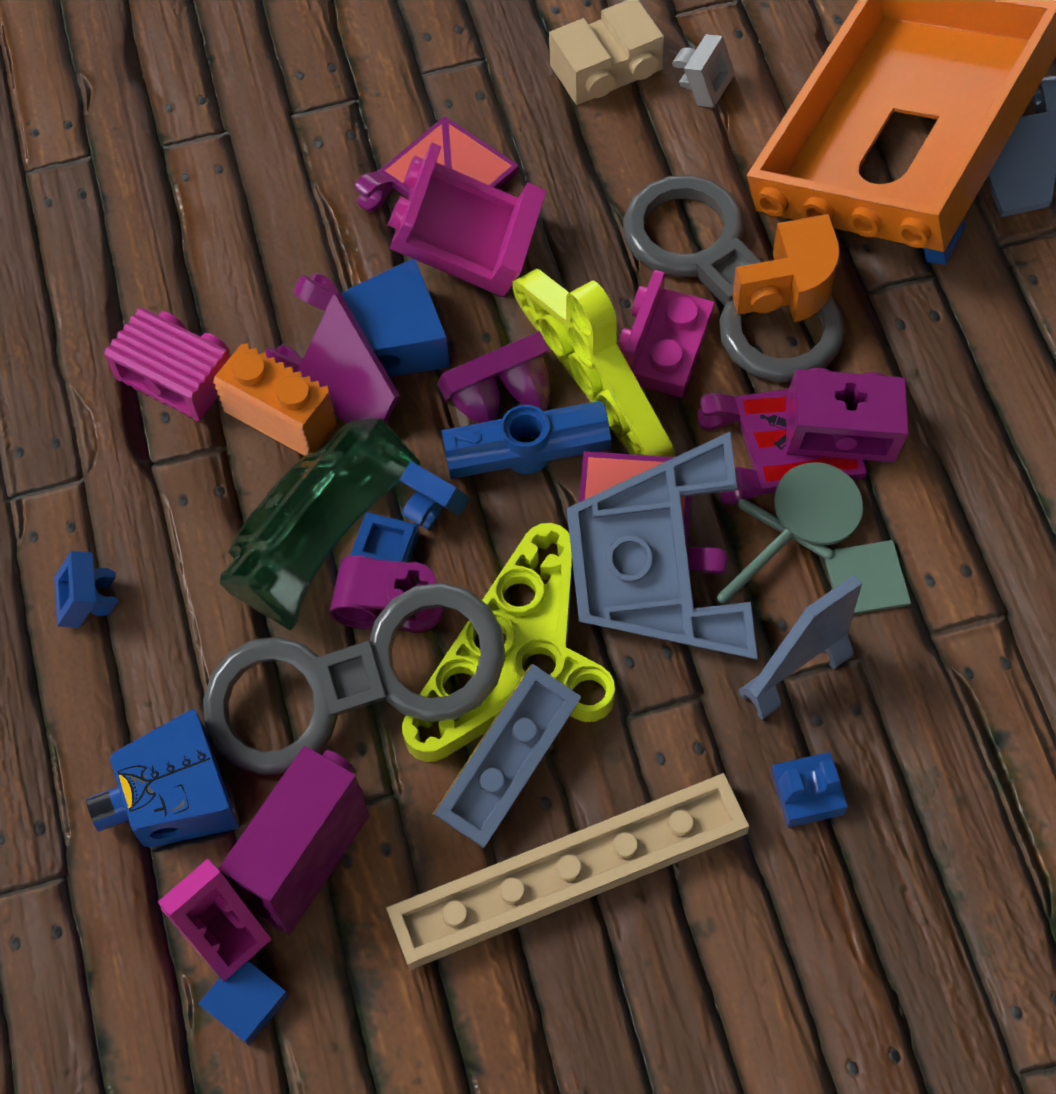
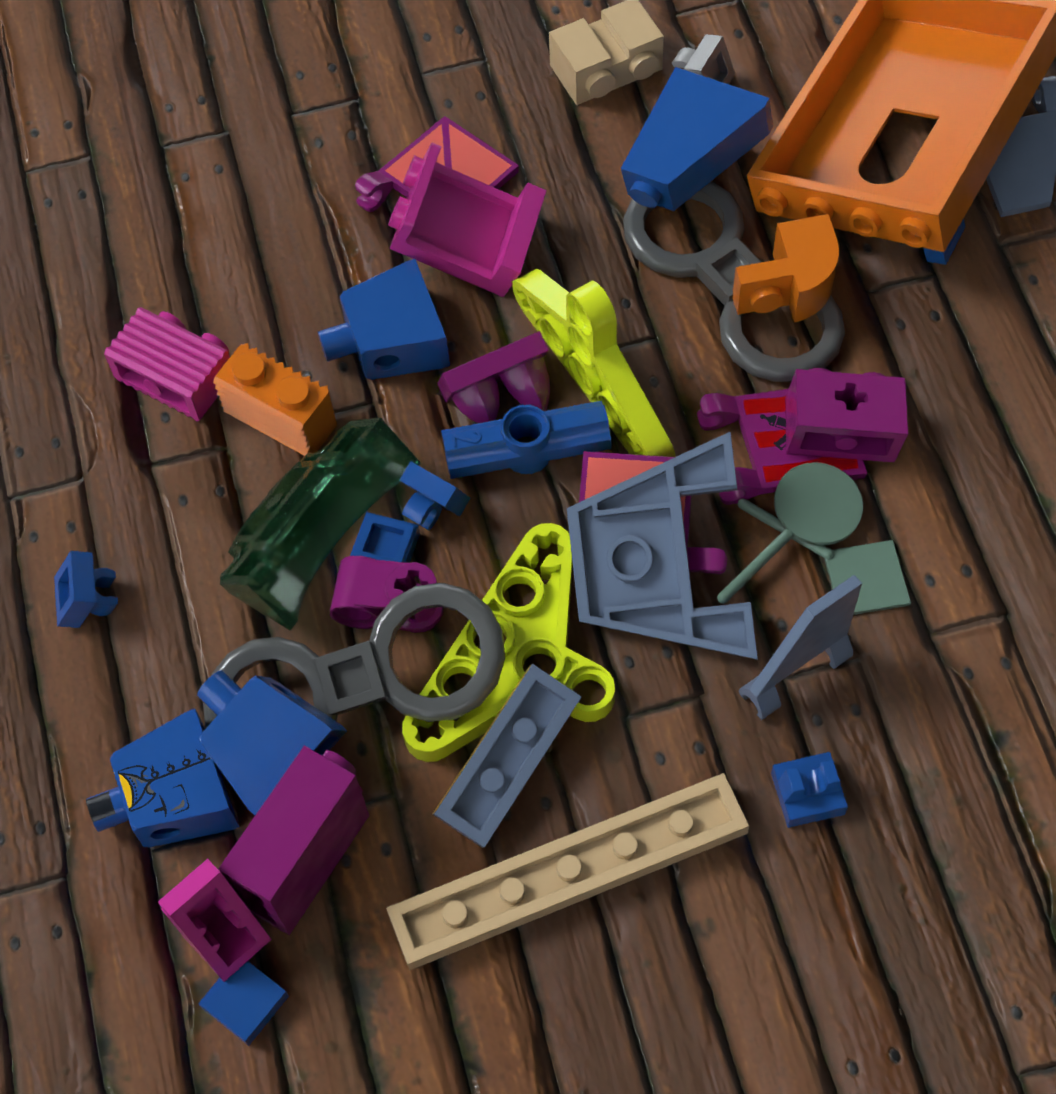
magenta flag [265,273,400,442] -> none
dark pink bracket [618,270,714,398] -> none
none -> blue torso [197,670,347,816]
none -> blue slope [621,67,773,211]

